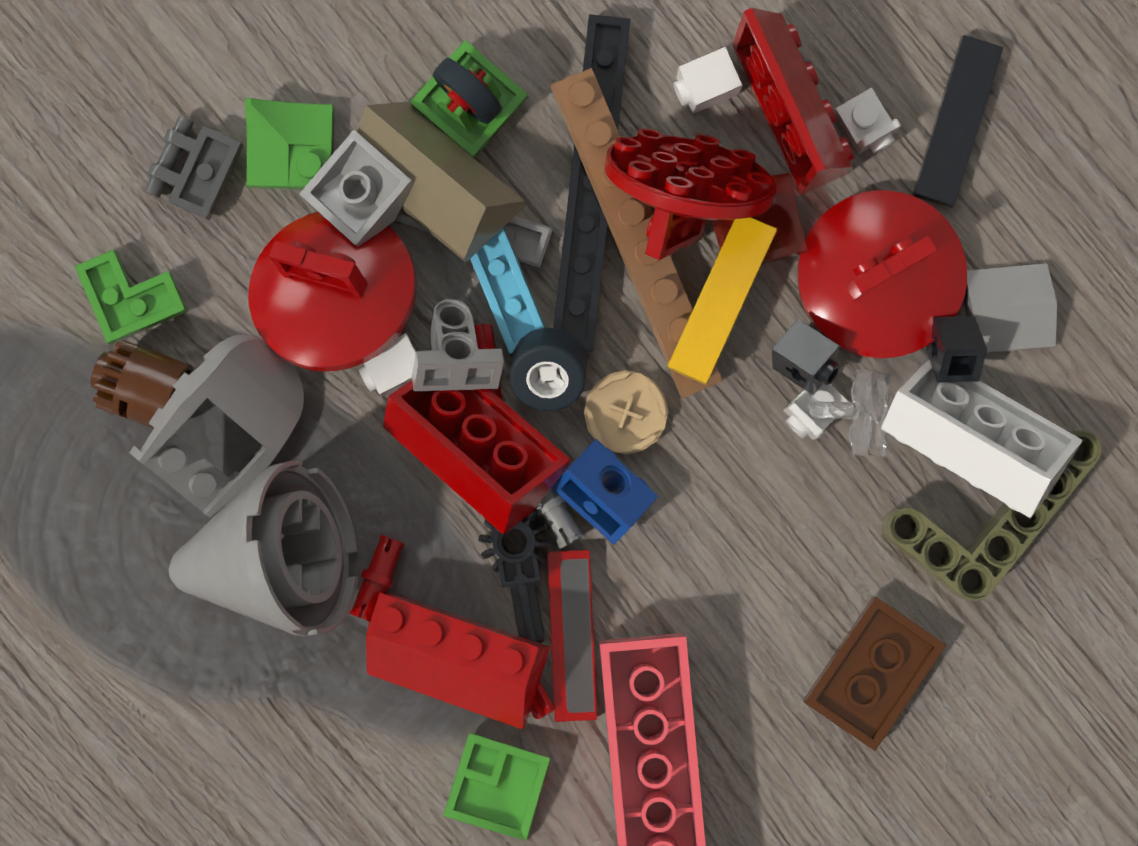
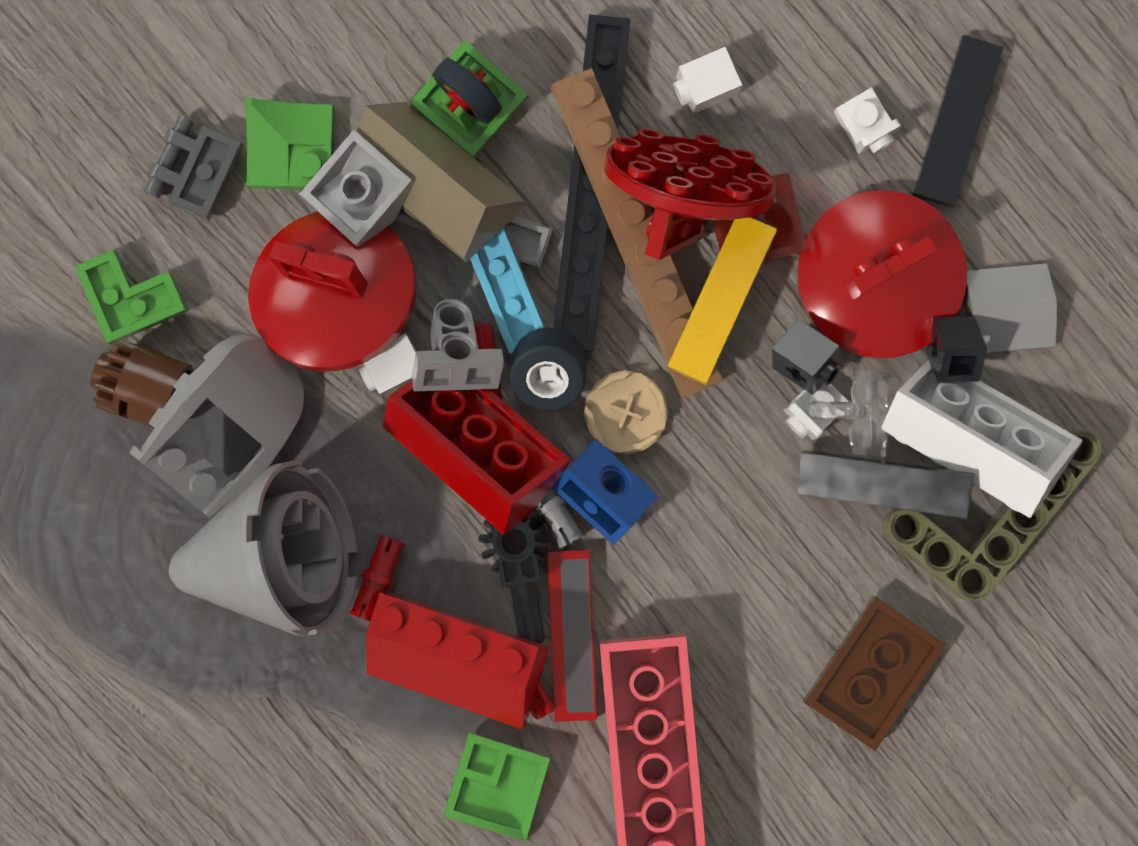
red slope [732,8,854,195] -> none
none -> tile [797,450,974,519]

